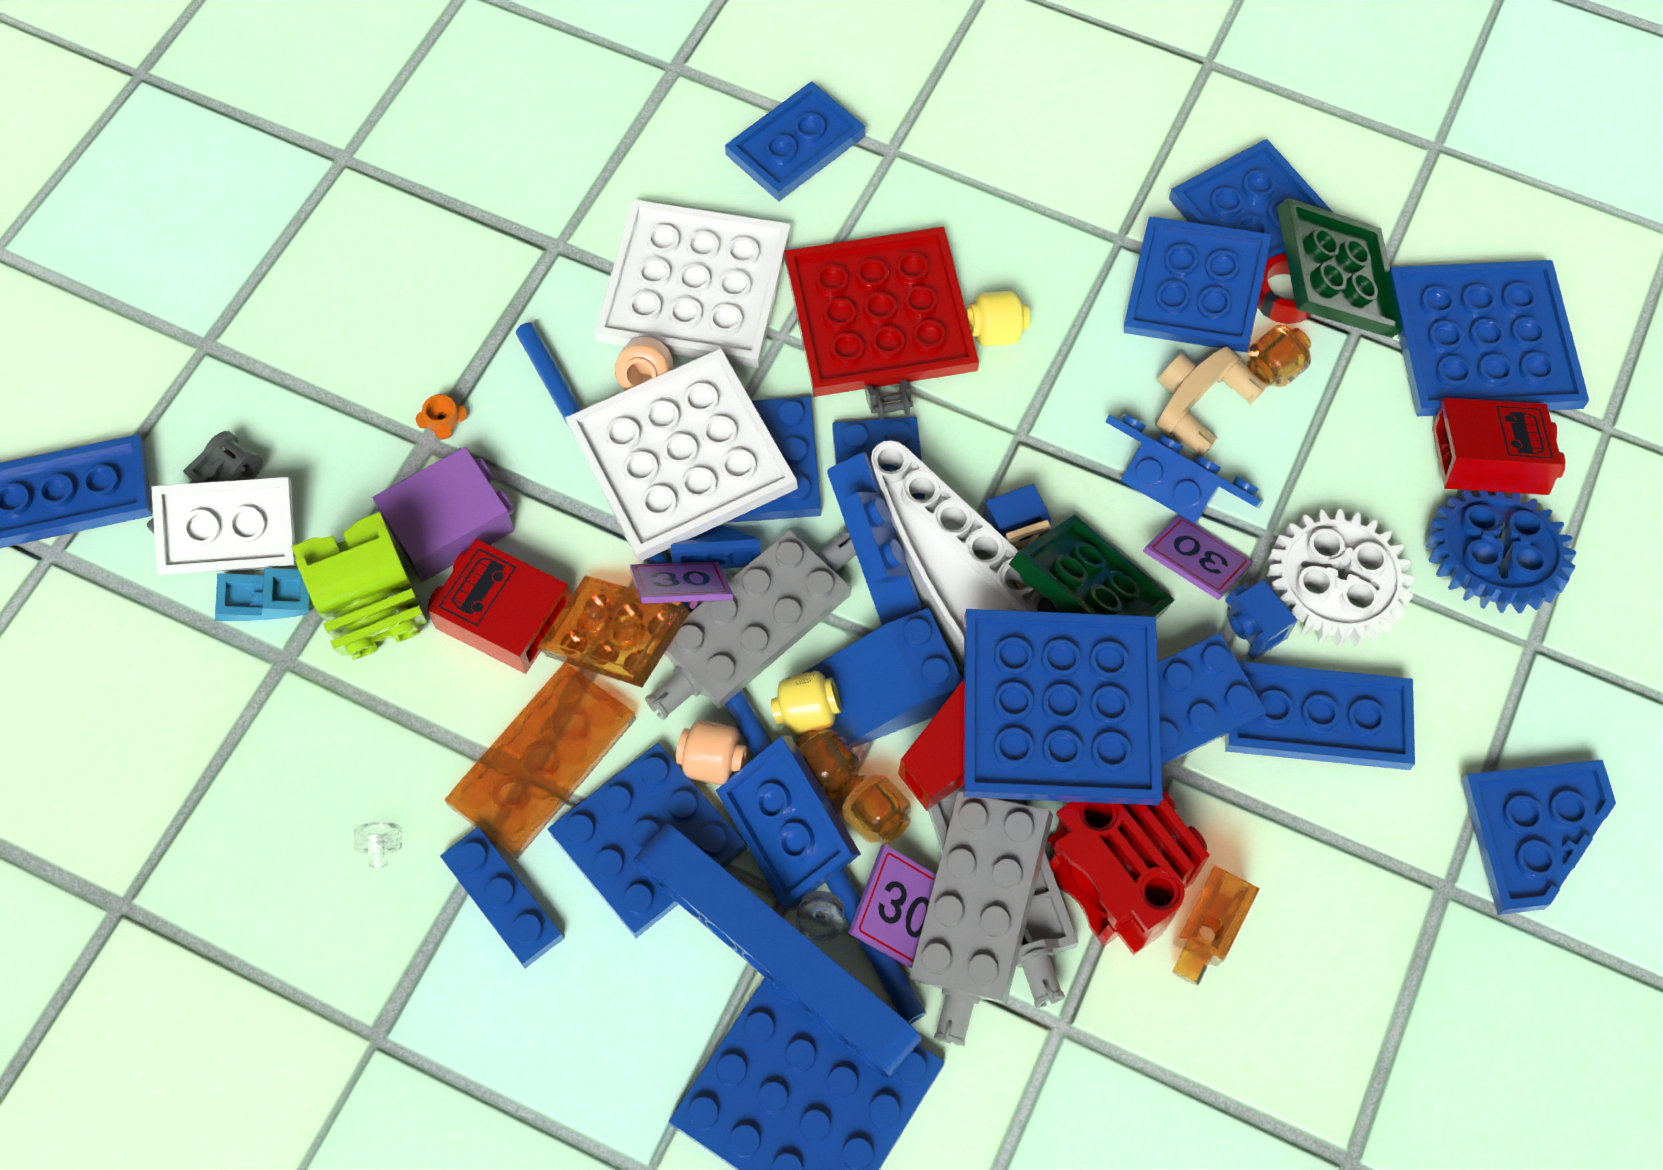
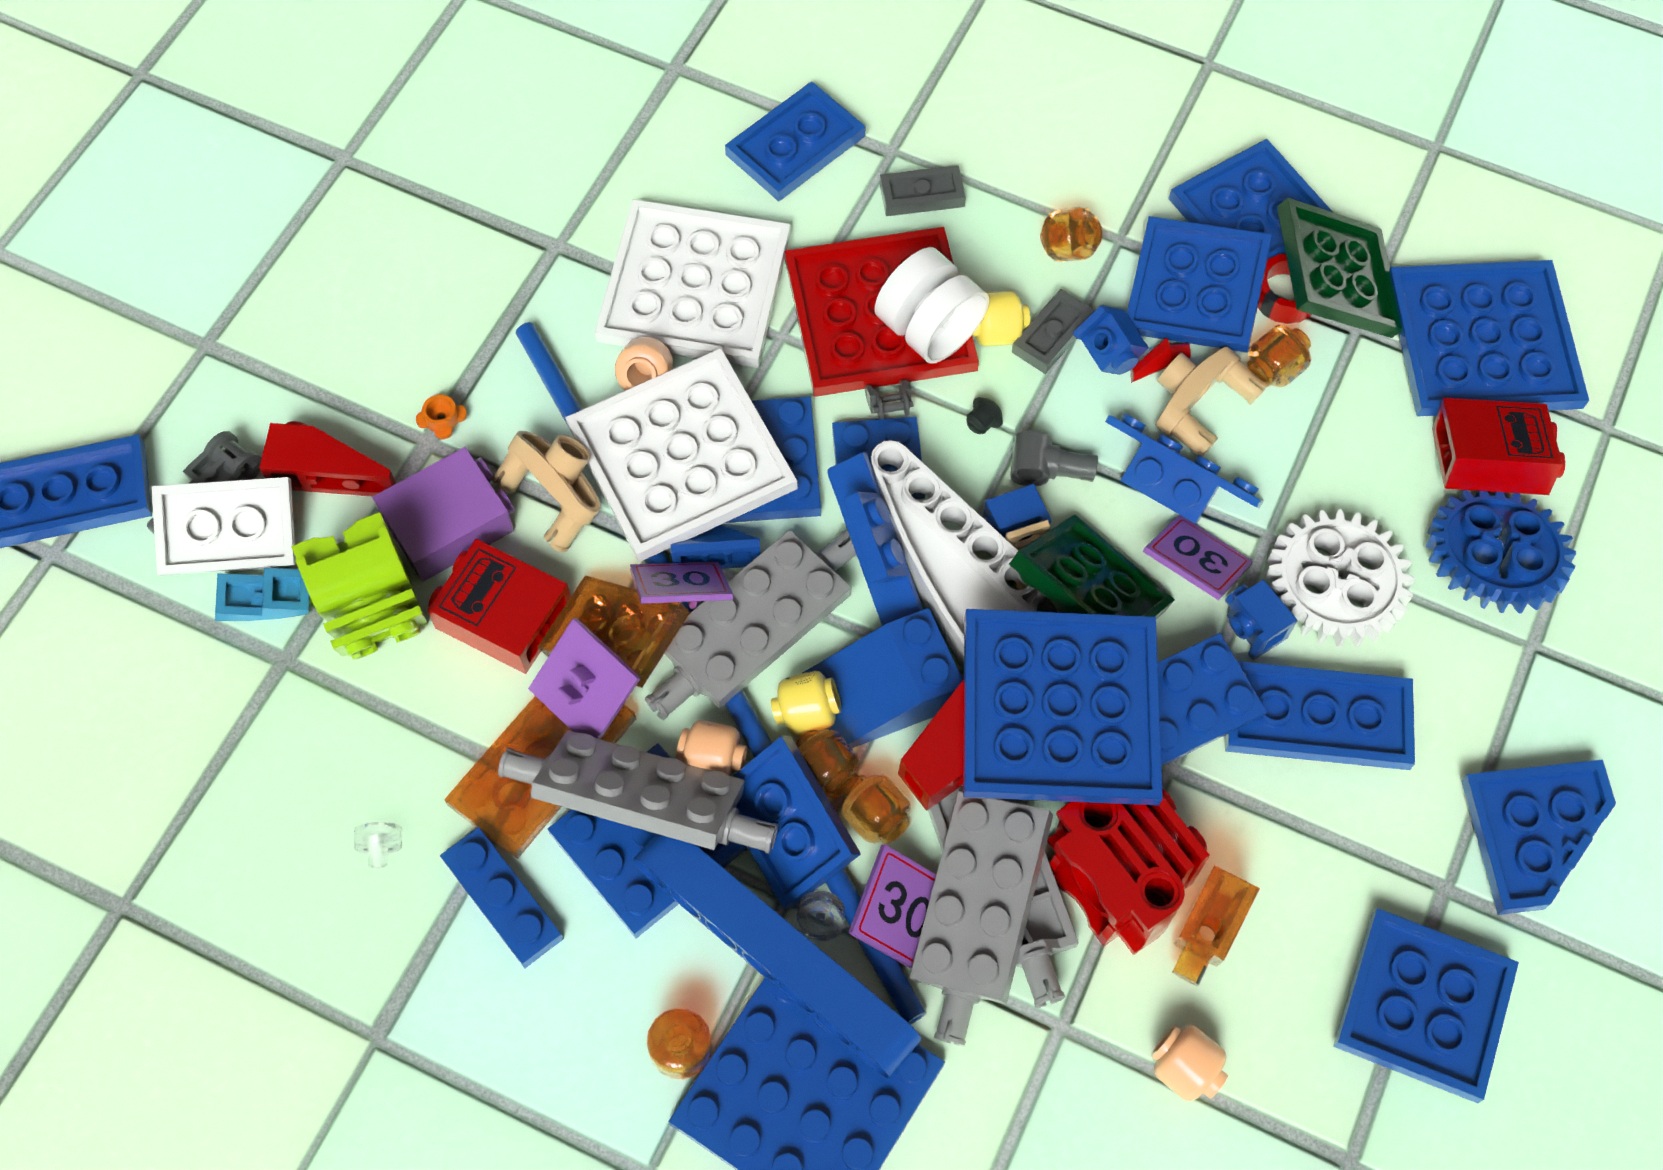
none -> red slope [259,421,396,497]
none -> tan connector [492,431,601,552]
none -> light grey plate [498,730,779,854]
none -> medium lavender piece [528,618,641,739]
none -> clear orange head [646,1008,713,1080]
none -> white wheel [875,247,989,363]
none -> dark grey plate [880,165,966,216]
none -> black piece [966,397,1003,434]
none -> dark grey pin [1011,430,1098,487]
none -> dark grey plate [1012,289,1095,374]
none -> clear orange head [1040,207,1103,262]
none -> blue brick [1072,305,1149,375]
none -> red bar [1130,338,1191,383]
none -> light nougat head [1151,1025,1228,1101]
none -> blue plate [1333,908,1519,1104]

